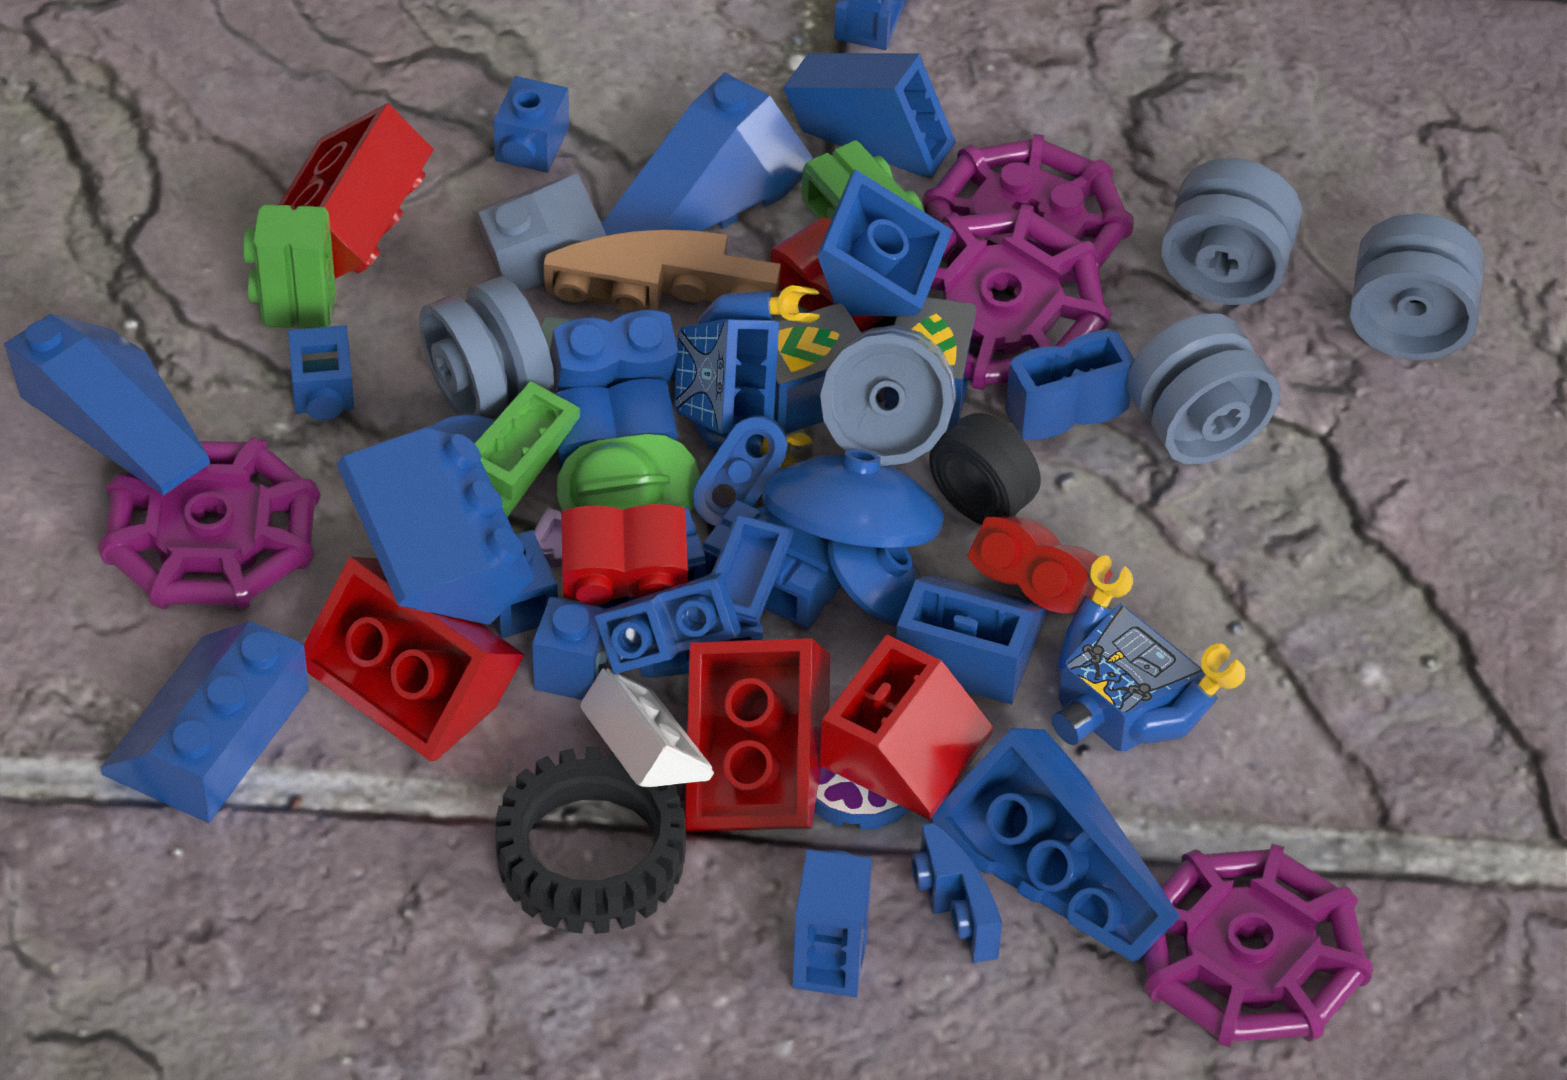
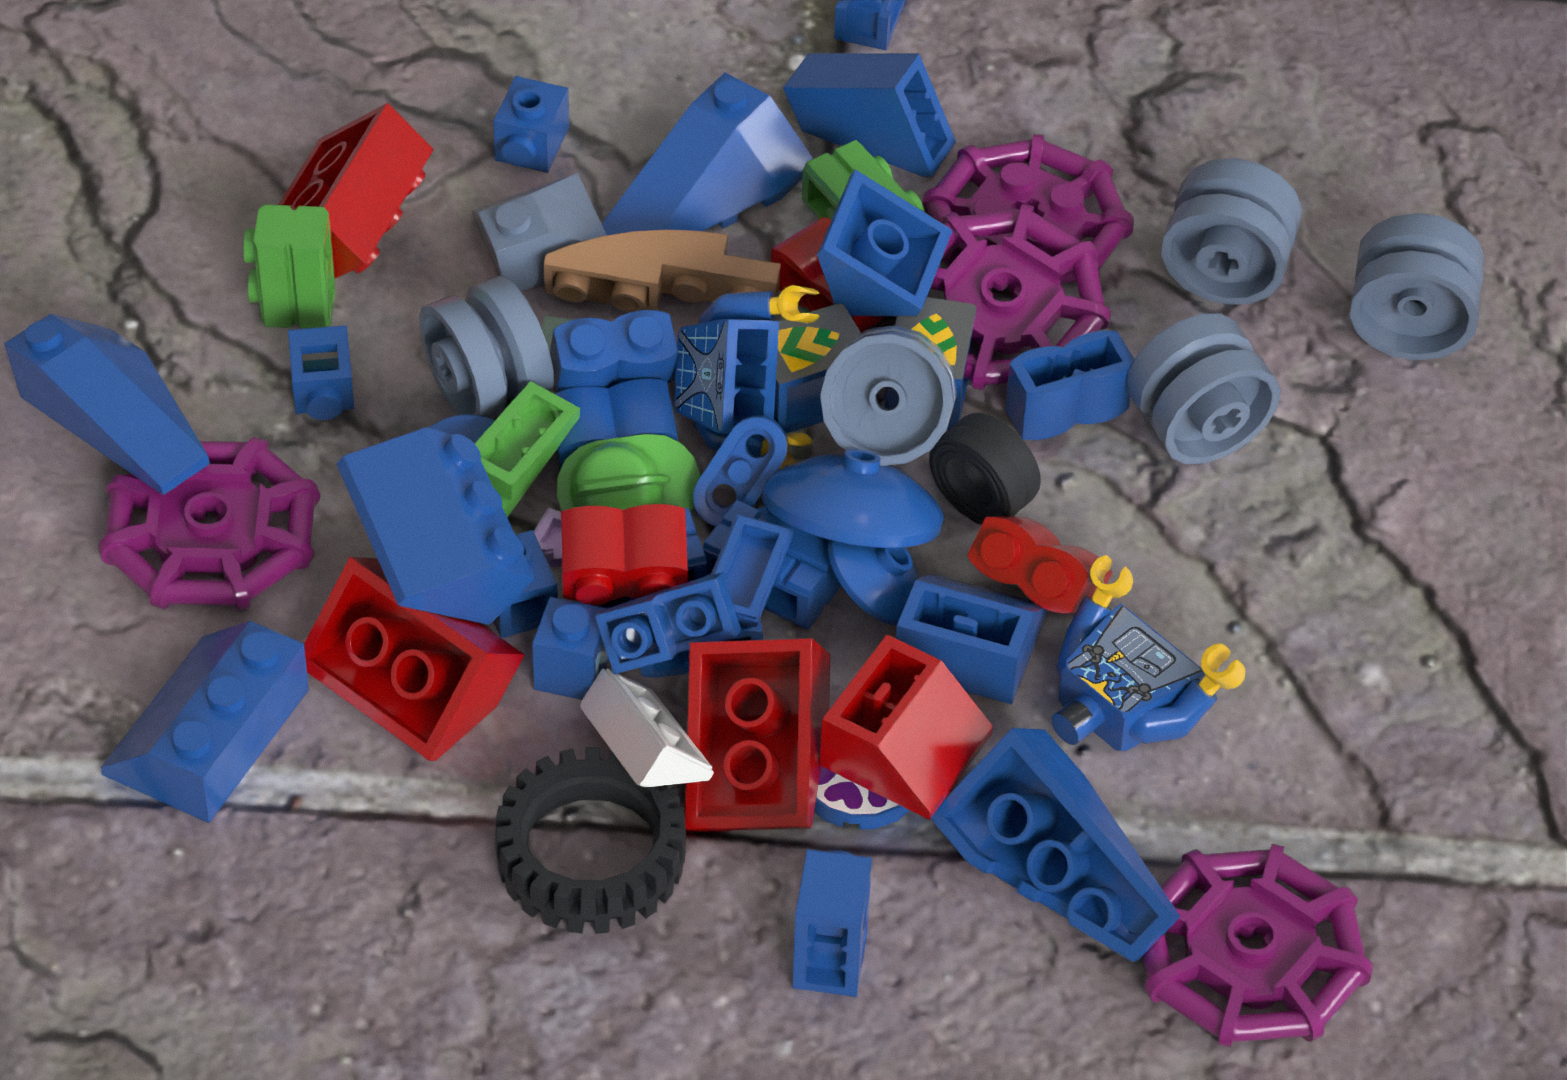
blue slope [911,823,1002,963] -> none

